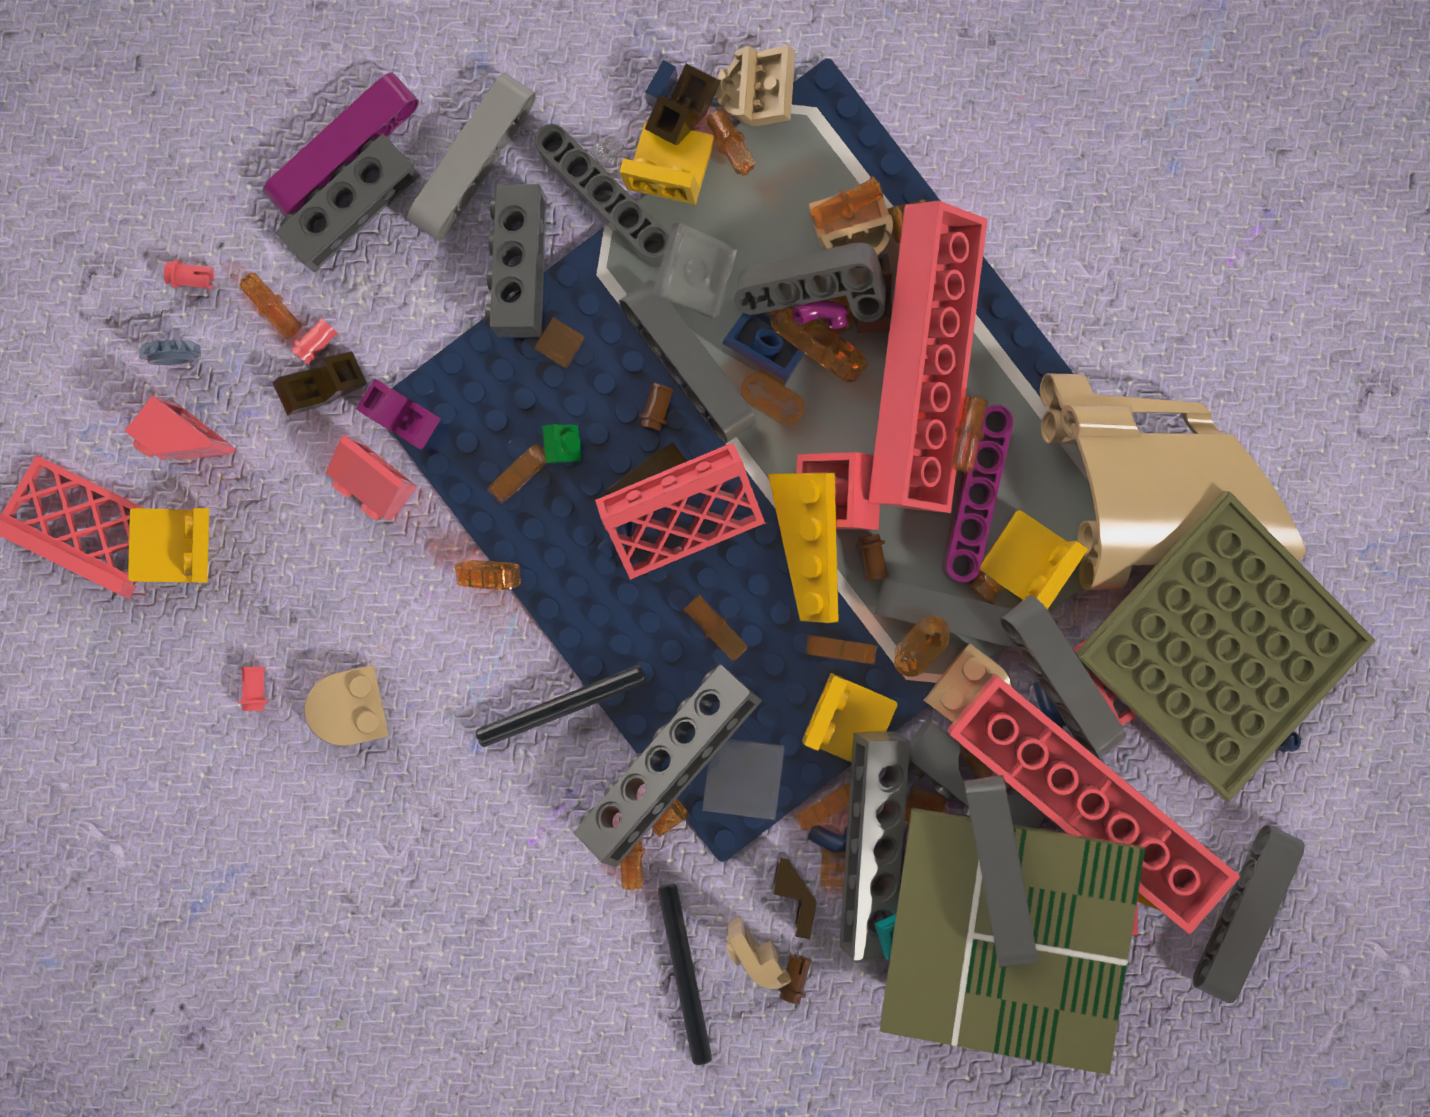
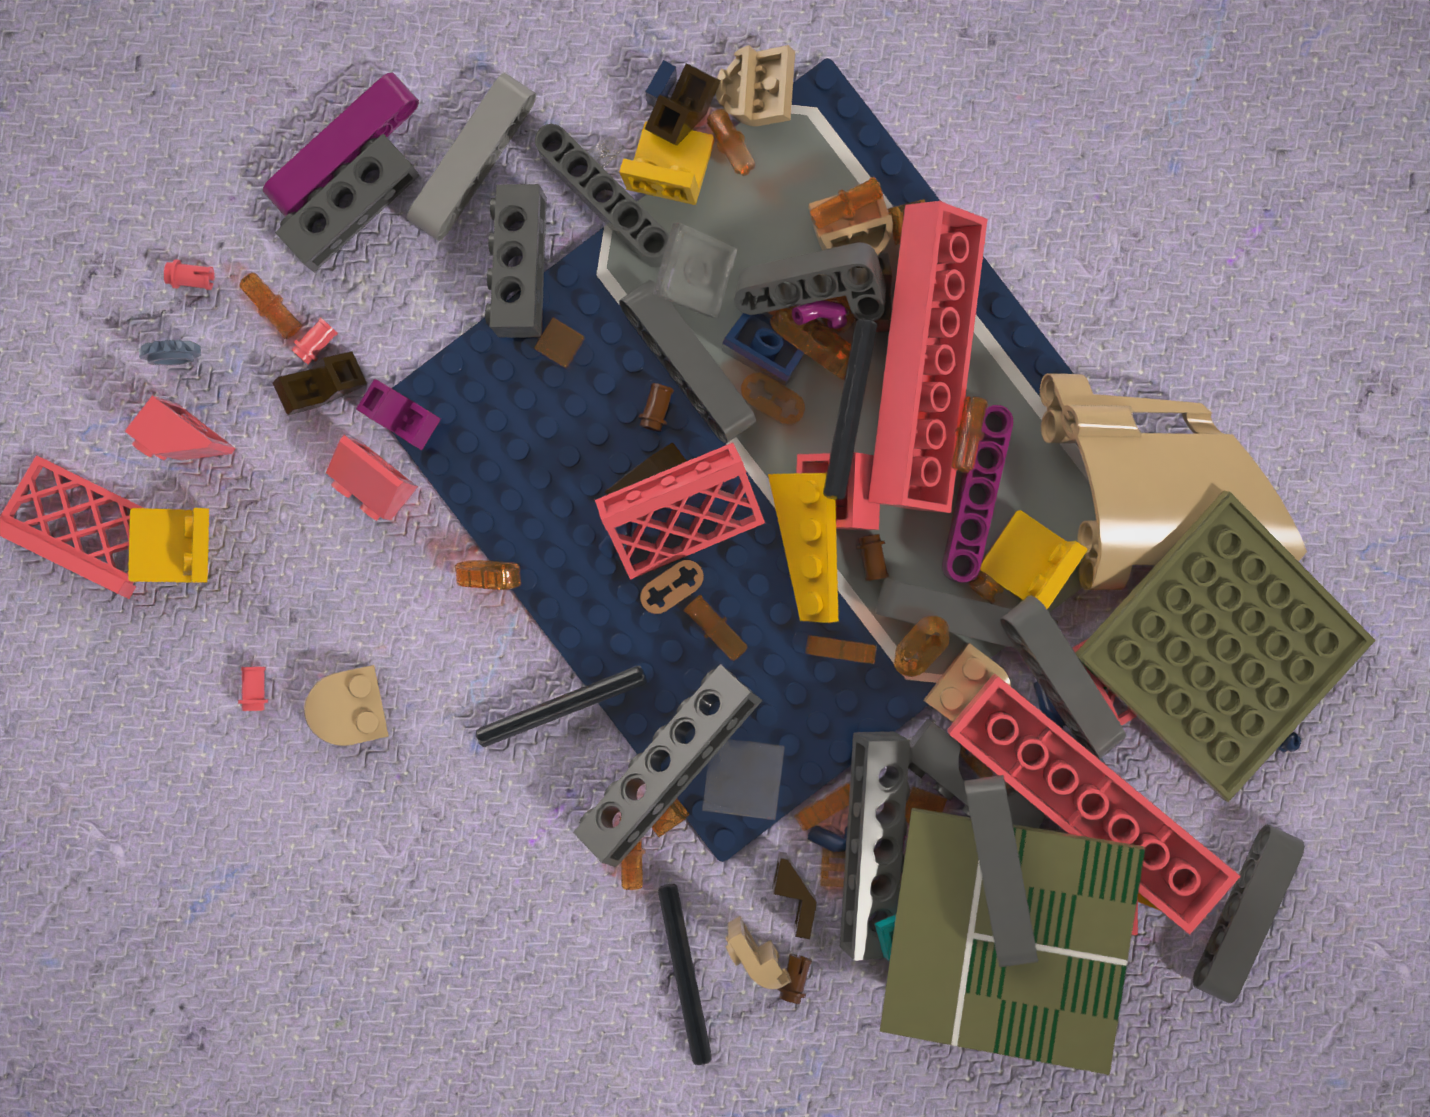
clear orange beam [487,443,546,504] -> none
green plate [542,424,582,463] -> none
yellow bracket [802,673,898,762] -> none
none -> medium nougat beam [641,560,704,614]
none -> black axle [823,319,877,500]

